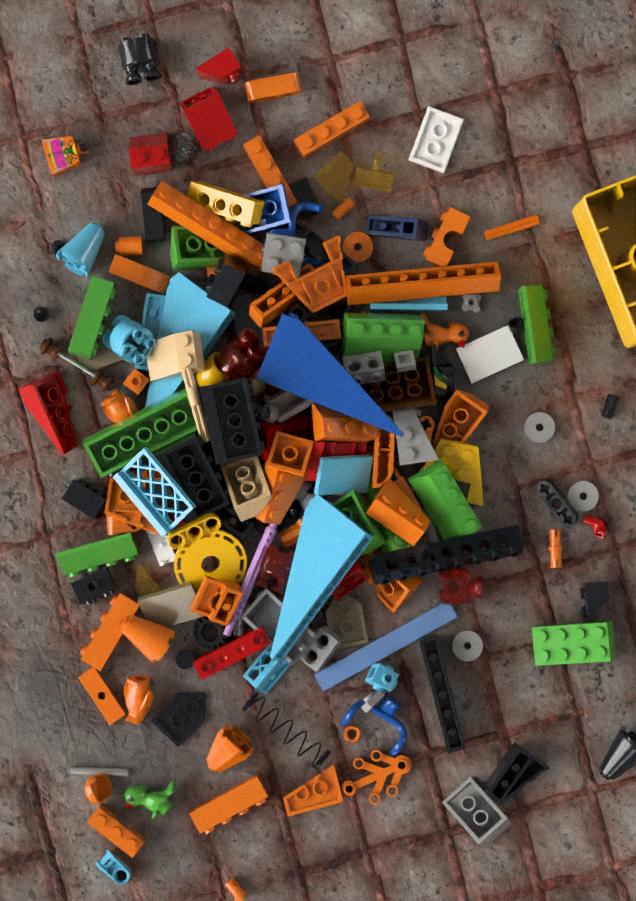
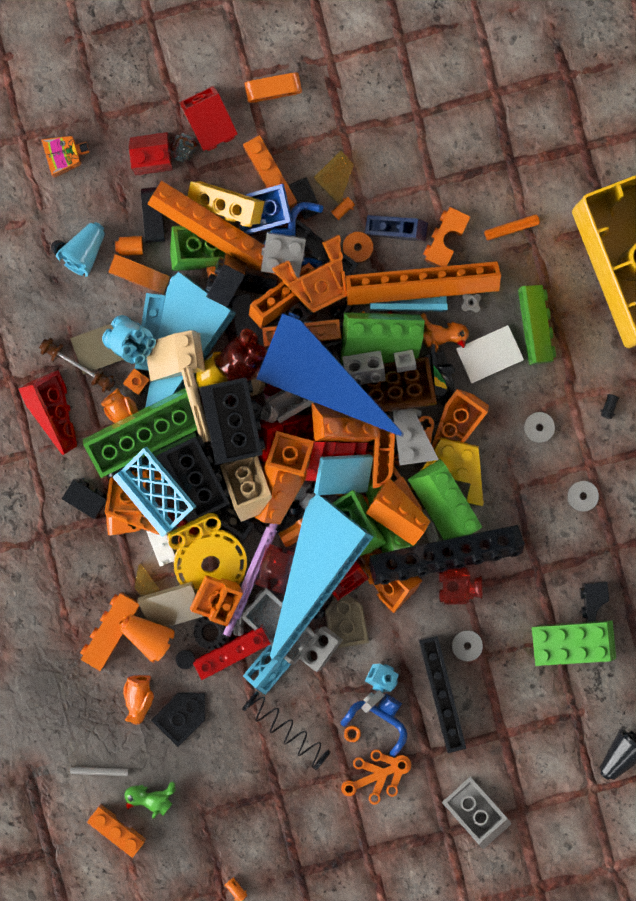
black hinge [33,306,49,322] -> none
bright green slope [55,532,139,577] -> none
bright green brick [68,276,116,360] -> none
black brick [71,567,117,606] -> none
orange tile [78,667,126,725] -> none
orange hair [84,773,112,804] -> none
medium azure piece [95,849,132,885] -> none
black piece [118,33,162,85] -> none
orange brick [189,774,268,834] -> none
red slope [196,47,242,85] -> none
orange cone [206,723,254,772] -> none
orange wing [283,764,344,817] -> none
orange brick [294,101,370,159] -> none
medium blue tile [314,600,457,691] -> none
clear yellow plate [353,151,394,193] -> none
white tile [408,106,464,174] -> none
black wedge [481,742,550,805] -> none
black hinge [508,318,524,335] -> none
black beam [536,478,579,528] -> none
orange pin [548,529,563,568] -> none
red arm [583,514,607,539] -> none

